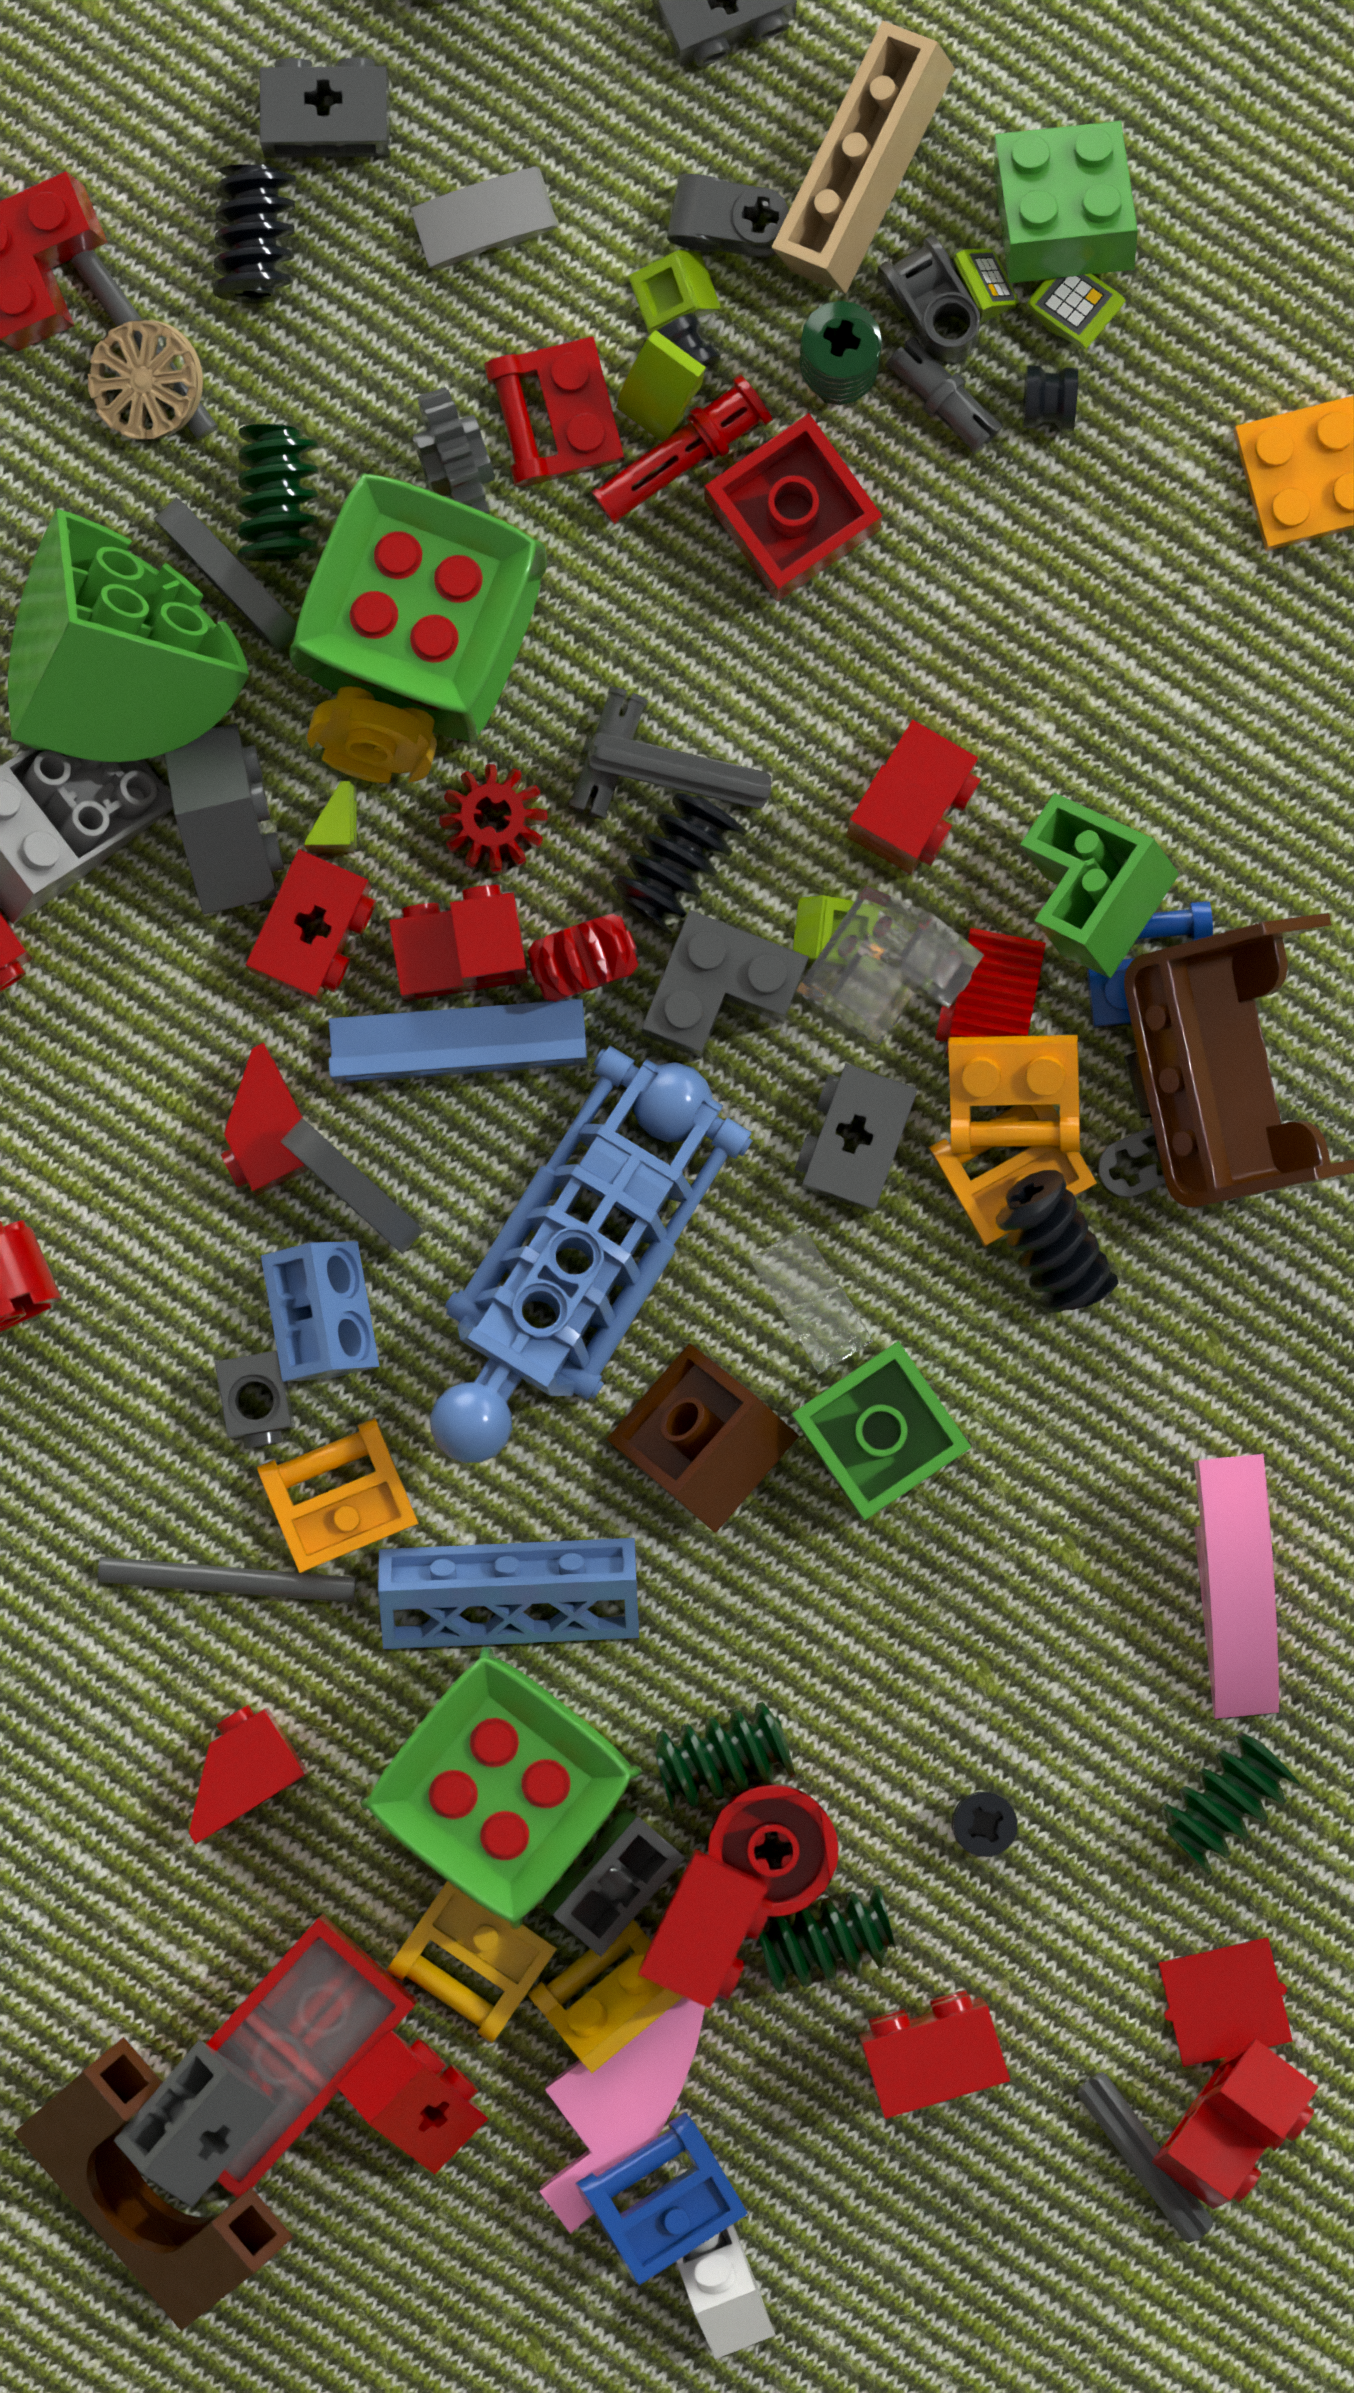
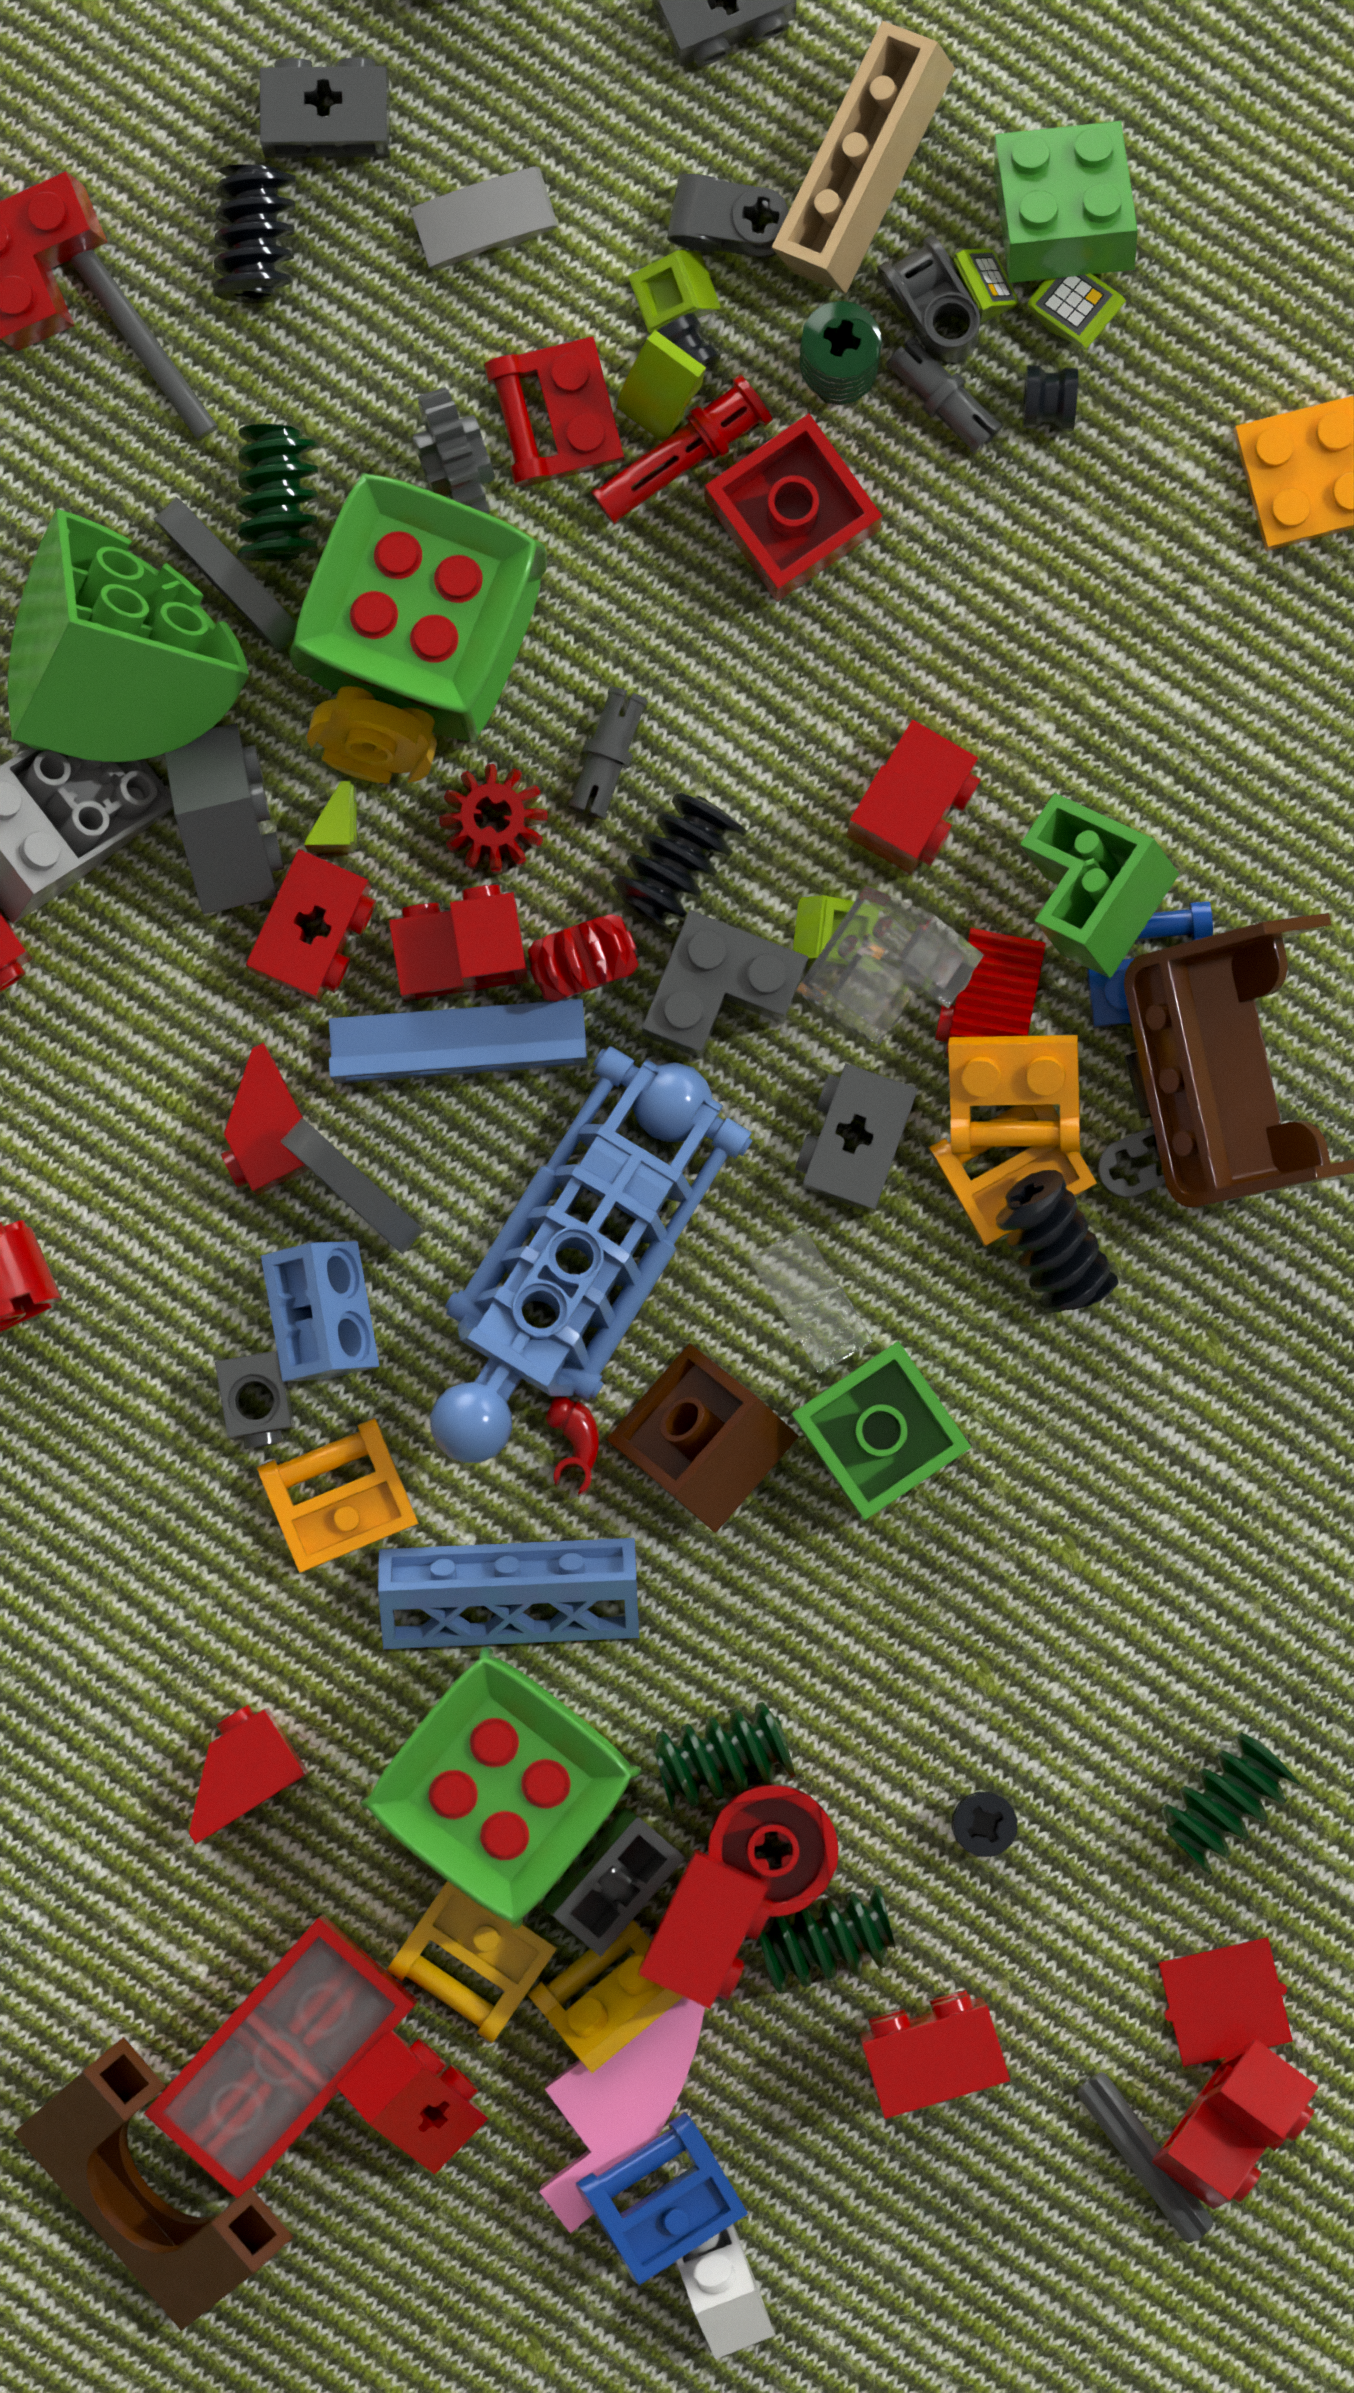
tan wheel [88,320,203,440] -> none
dark grey bar [98,1557,356,1603] -> none
dark grey brick [114,2039,277,2207] -> none
dark grey axle [588,732,771,809] -> none
bright pink slope [1194,1454,1279,1719] -> none
none -> red arm [545,1396,599,1497]

